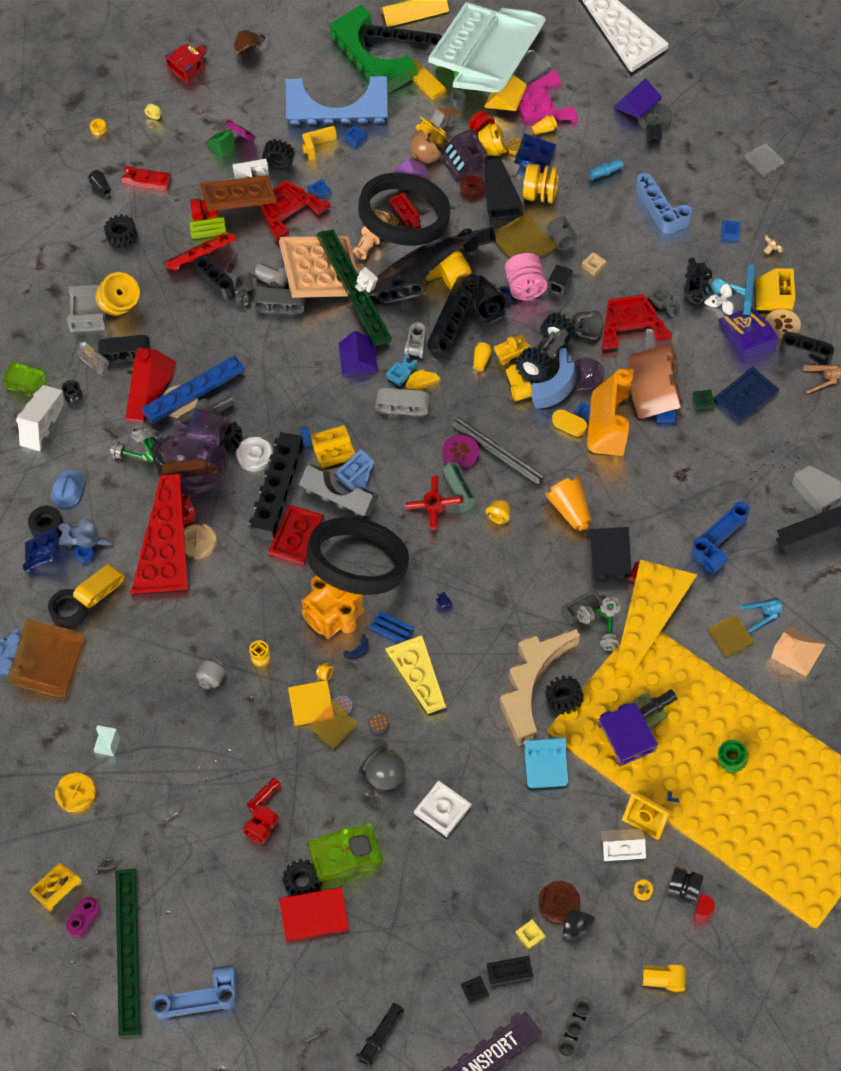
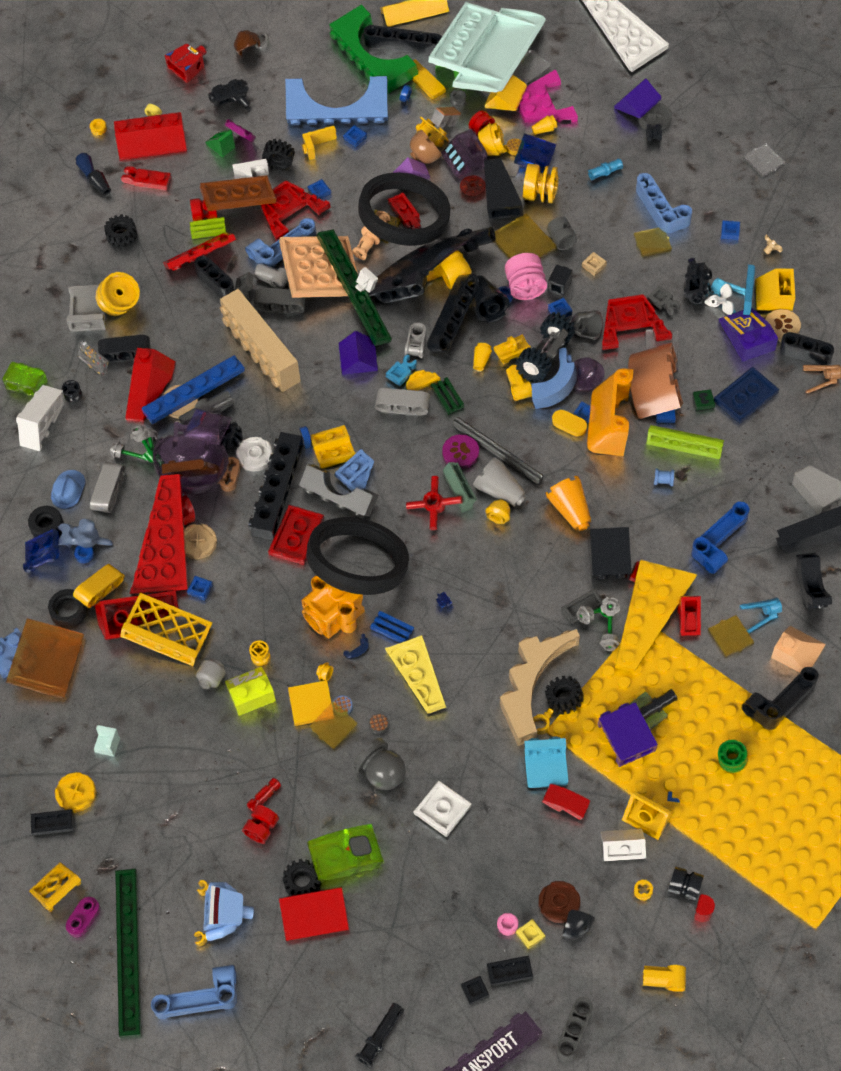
none -> black plate [31,809,74,836]
none -> dark blue cone [75,153,94,179]
none -> light grey beam [90,462,125,513]
none -> red wedge [95,590,179,640]
none -> red slope [114,112,187,161]
none -> yellow fence [120,593,213,666]
none -> blue tile [187,576,213,601]
none -> light blue torso [194,880,254,946]
none -> black brick [208,79,251,108]
none -> medium nougat beam [219,457,240,492]
none -> tan brick [220,289,301,392]
none -> neon yellow slope [225,667,276,716]
none -> medium blue piece [245,218,317,268]
none -> blue tile [400,85,412,103]
none -> dark green tile [431,377,464,415]
none -> light grey cone [473,457,526,507]
none -> bright pink tile [497,913,518,936]
none -> yellow piece [533,708,554,735]
none -> red slope [542,784,590,820]
none -> blue tile [548,298,573,318]
none -> clear yellow piece [634,228,672,257]
none -> lime fence [646,425,724,459]
none -> medium blue bush [654,468,675,487]
none -> red slope [677,596,701,636]
none -> black piece [741,667,819,730]
none -> black arch [796,553,832,609]

